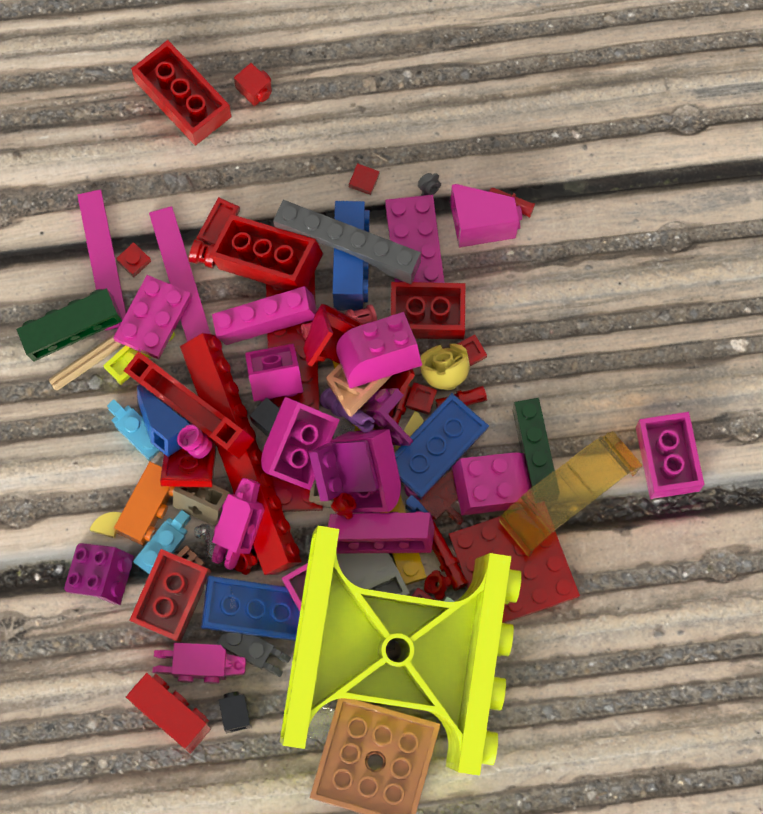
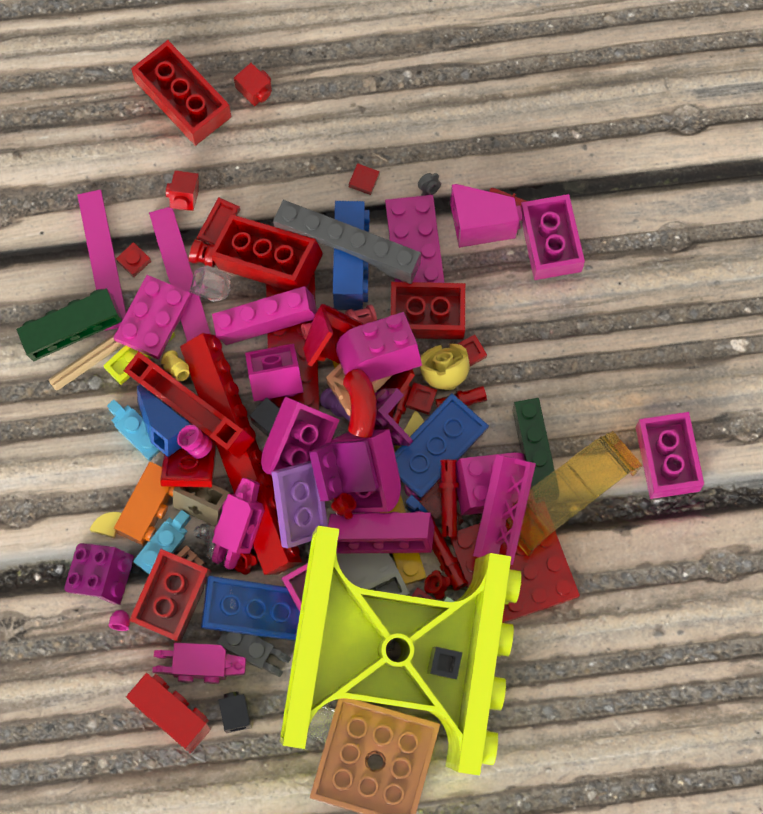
none -> dark pink hinge [108,610,130,631]
none -> light yellow arm [161,350,190,381]
none -> red brick [166,170,199,211]
none -> clear brick [189,265,232,302]
none -> medium lavender plate [272,461,328,548]
none -> red cylinder [343,369,377,438]
none -> black brick [427,647,463,679]
none -> red pin [439,459,459,537]
none -> dark pink fence [473,454,536,565]
none -> dark pink brick [521,194,585,280]

